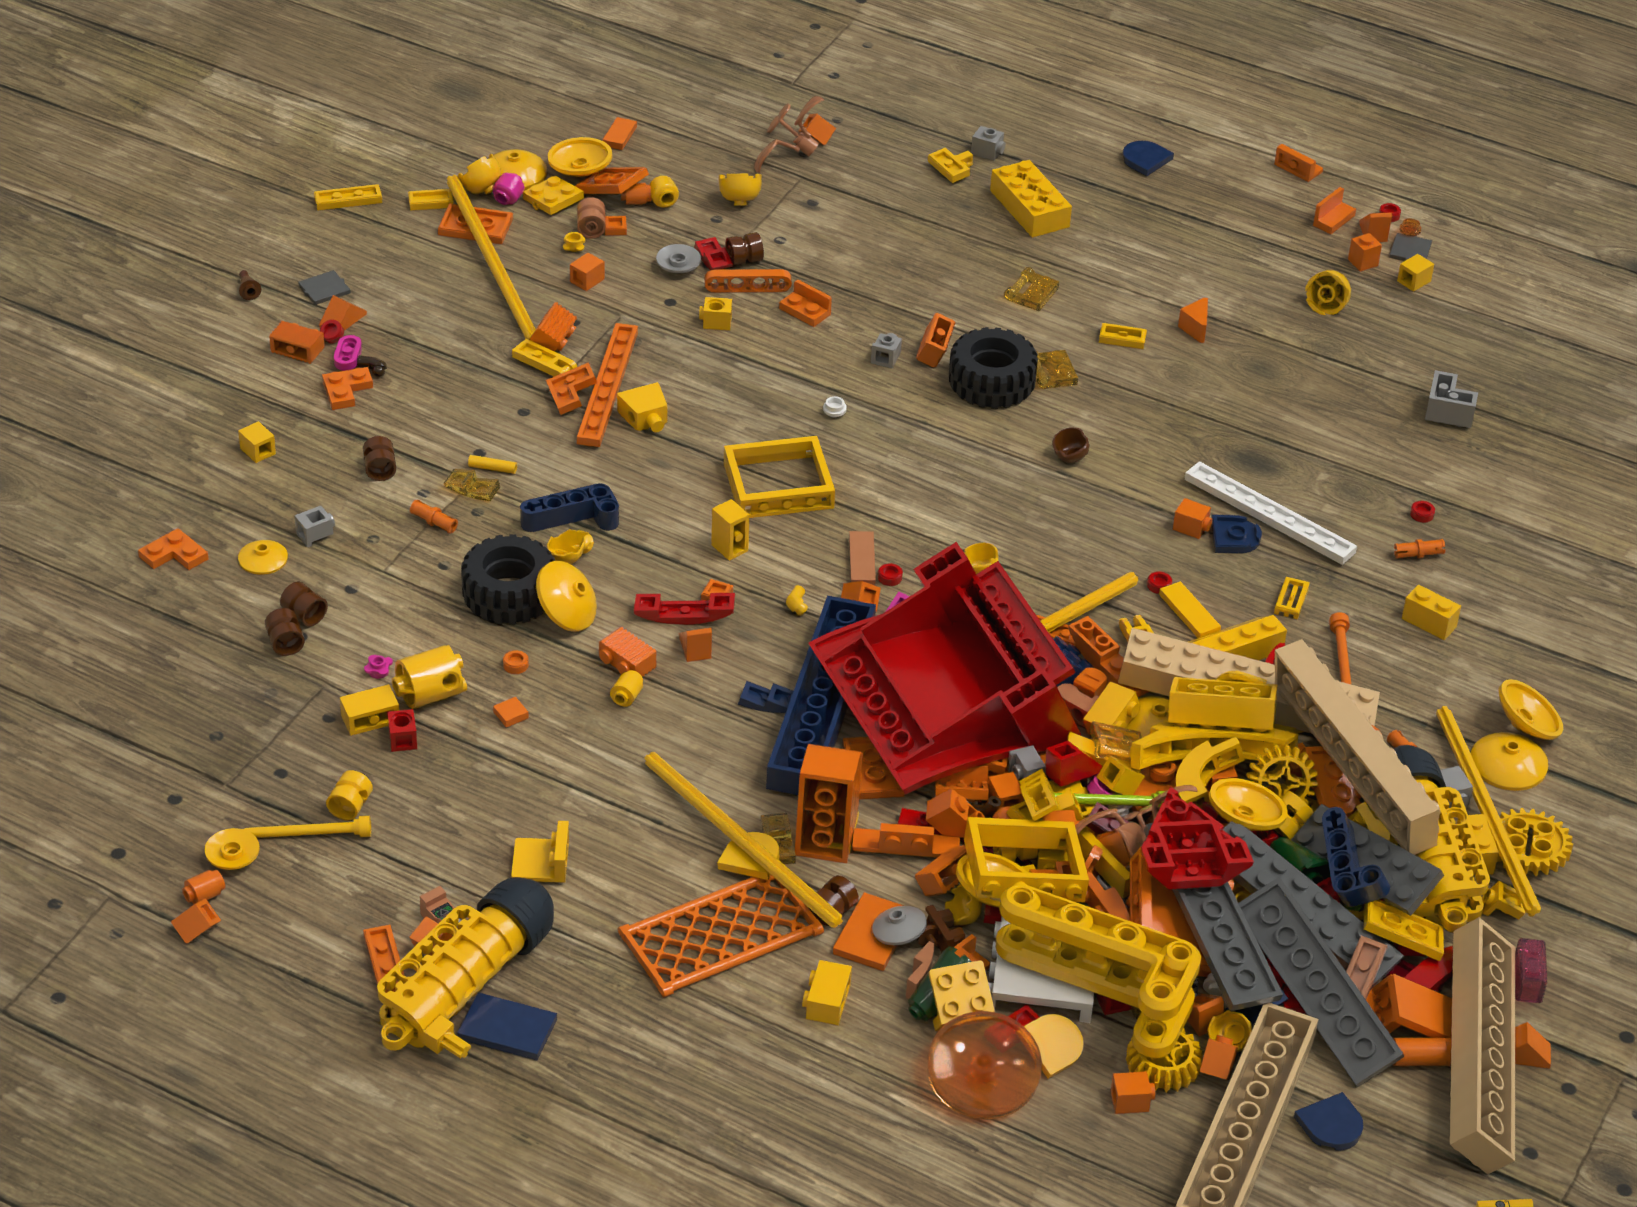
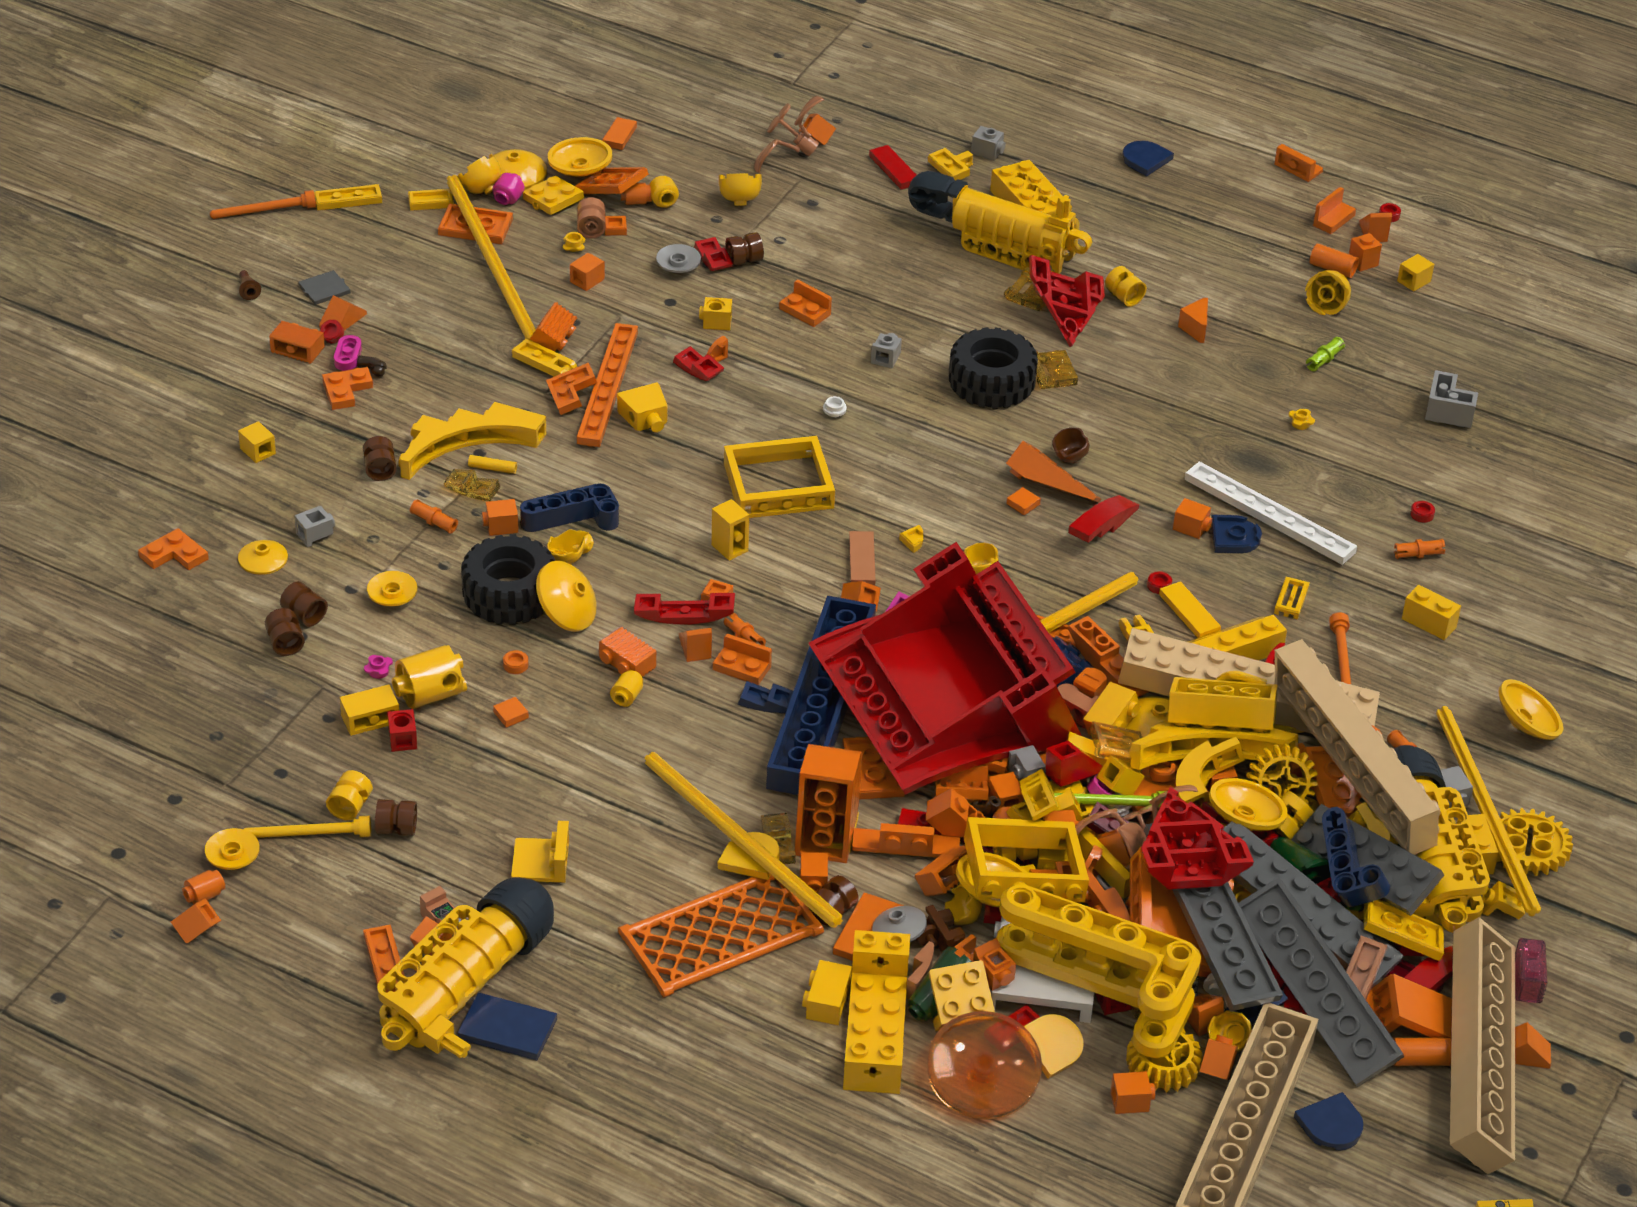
orange beam [704,269,792,293] -> none
yellow arm [786,585,808,616] -> none
red tile [878,563,903,586] -> none
orange brick [916,313,956,368] -> none
yellow tile [1099,323,1147,349] -> none
dark grey piece [1389,233,1432,261] -> none
clear orange plate [1399,218,1421,236] -> none
yellow dish [1471,732,1548,791] -> none
none -> orange piece [210,190,316,219]
none -> yellow dish [367,571,417,606]
none -> reddish brown wheel [375,799,417,836]
none -> yellow arch [398,402,546,480]
none -> orange brick [482,499,518,536]
none -> red slope [673,346,724,381]
none -> orange tile [706,336,728,362]
none -> orange bracket [713,634,772,685]
none -> orange pin [724,613,766,646]
none -> orange brick [800,852,828,892]
none -> yellow plate [843,930,910,1094]
none -> red tile [869,145,917,190]
none -> yellow tile [899,525,924,553]
none -> yellow piece [908,171,1092,274]
none -> orange window [973,938,1016,991]
none -> orange wedge [1006,441,1101,503]
none -> orange tile [1006,487,1041,515]
none -> red wedge [1029,255,1105,347]
none -> red slope [1068,495,1139,543]
none -> yellow wheel [1105,266,1147,307]
none -> yellow plate [1289,409,1315,430]
none -> lime pin [1306,337,1345,371]
none -> orange pin [1309,243,1359,278]

